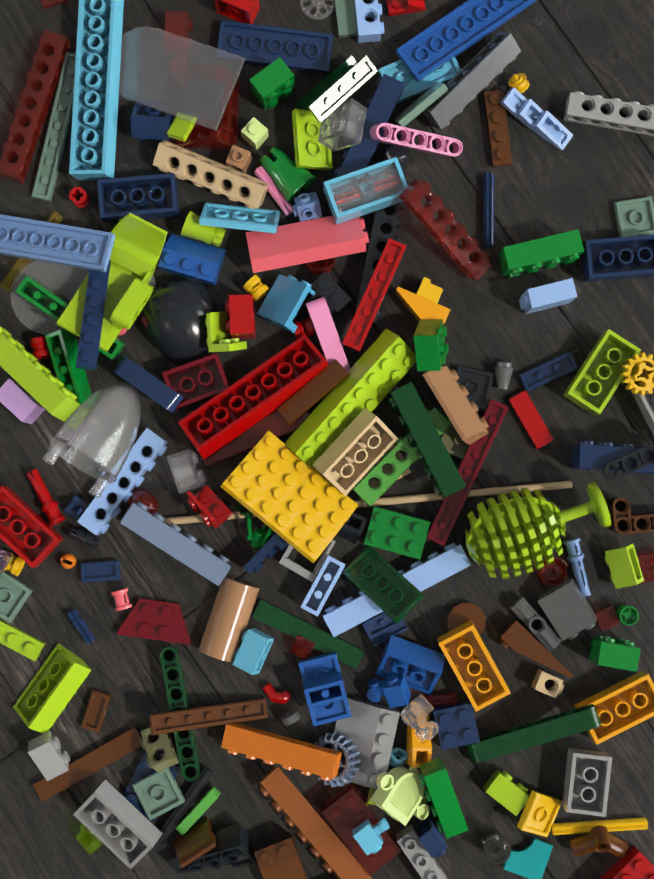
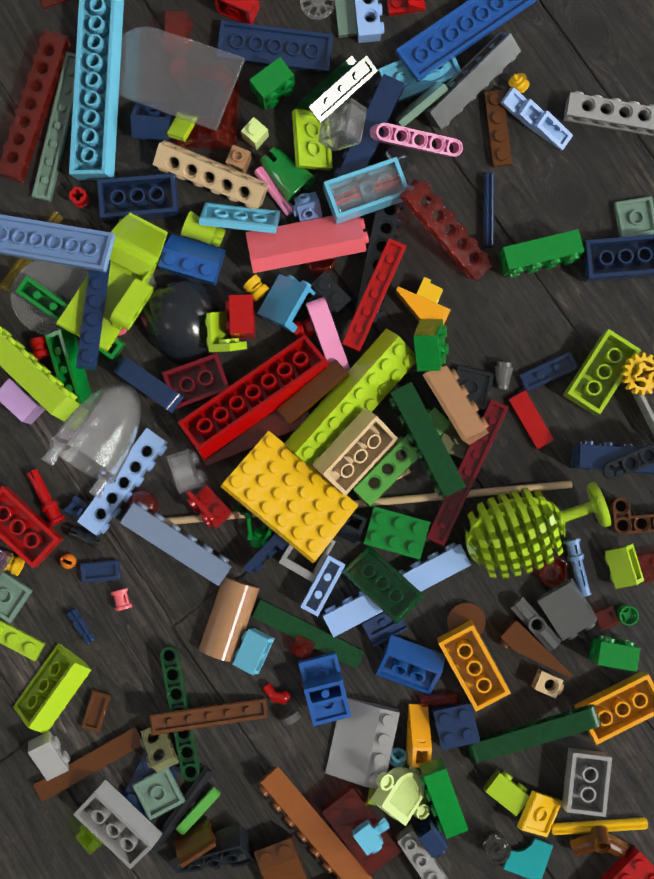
dark red wing [117,598,192,645] -> none
orange brick [221,723,342,781] -> none
sand blue gear [314,732,361,787] -> none
blue brick [367,674,411,708] -> none
clear brick [400,694,439,741] -> none
light blue brick [519,278,578,314] -> none

